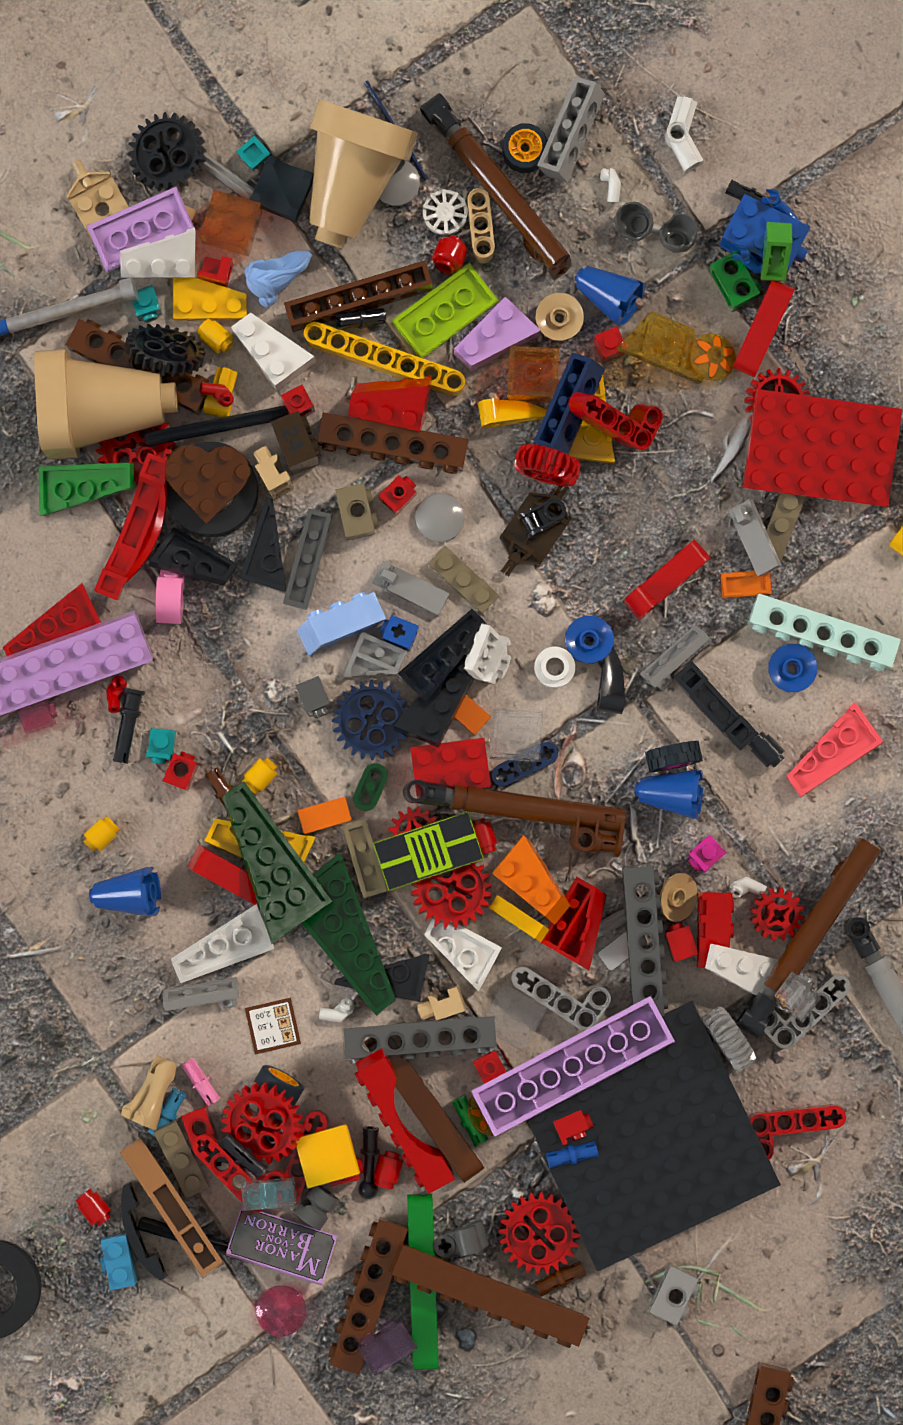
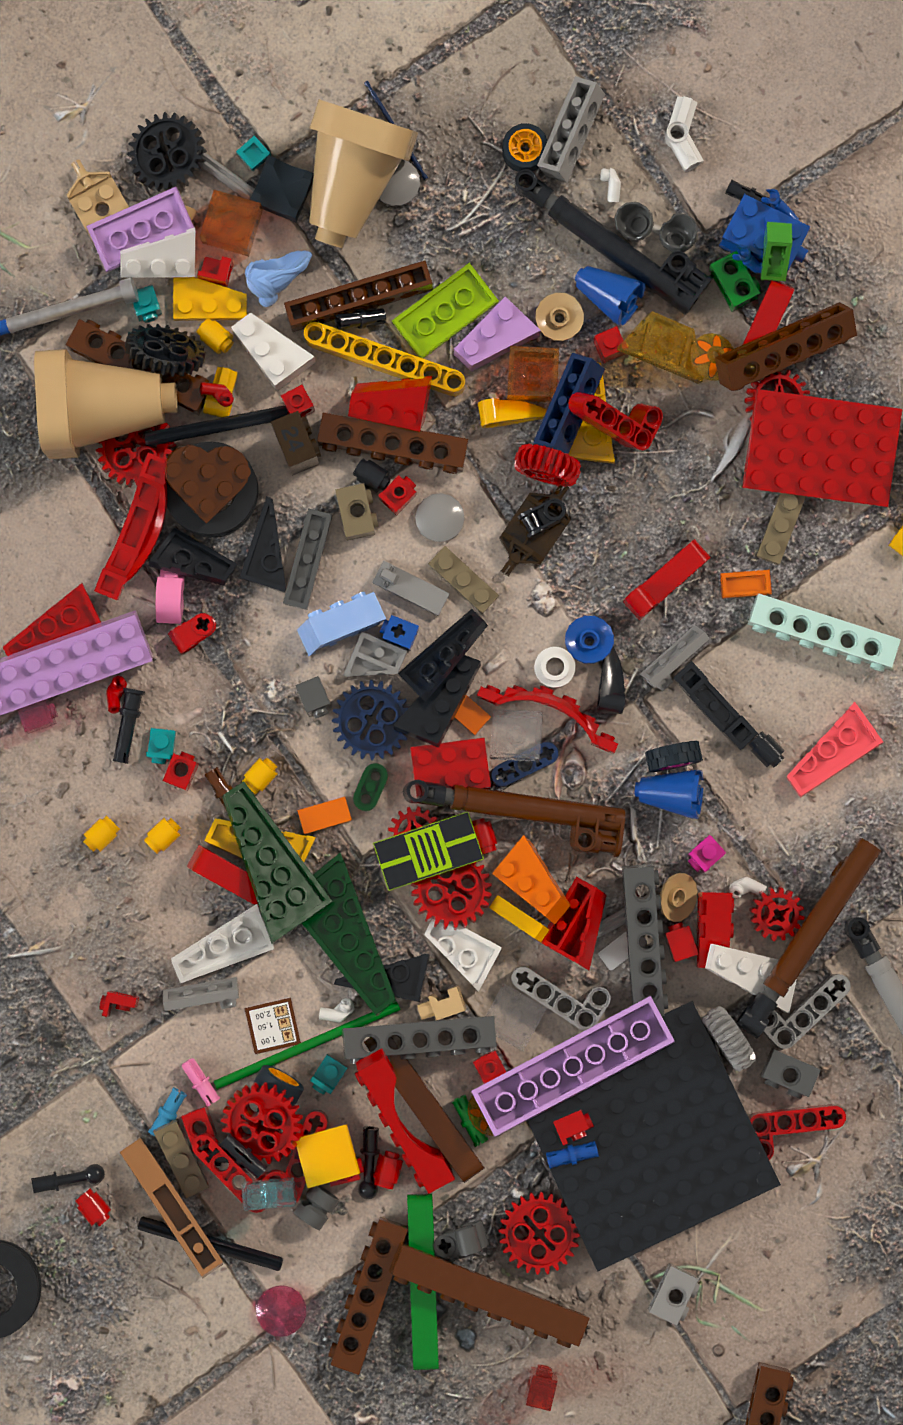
green wing [39,463,134,516] -> none
blue cone [89,867,161,917] -> none
dark azure brick [100,1232,139,1290] -> none
tan piece [120,1056,176,1131] -> none
black slope [121,1182,167,1280] -> none
tile [226,1206,337,1286] -> none
tan hips [253,446,294,500] -> none
dark tan plate [342,820,387,898] -> none
clear purple brick [357,1318,418,1376] -> none
reddish brown piece [419,93,571,280] -> none
white wheel [422,189,468,236] -> none
red head [432,236,467,274] -> none
white slope [464,624,511,684] -> none
tan beam [467,188,495,264] -> none
reddish brown pin [535,1261,587,1297] -> none
light grey hinge [728,499,782,577] -> none
blue dish [768,644,817,692] -> none
clear brick [774,972,820,1023] -> none
none -> black pin [31,1164,105,1193]
none -> red bracket [99,991,140,1017]
none -> yellow brick [144,818,181,854]
none -> red piece [167,613,216,655]
none -> green piece [213,1001,401,1090]
none -> teal bracket [310,1054,348,1095]
none -> black brick [353,458,391,493]
none -> red piece [477,684,618,754]
none -> black piece [515,169,714,315]
none -> clear red brick [524,1364,558,1411]
none -> reddish brown brick [714,302,857,391]
none -> dark grey brick [760,1048,821,1099]

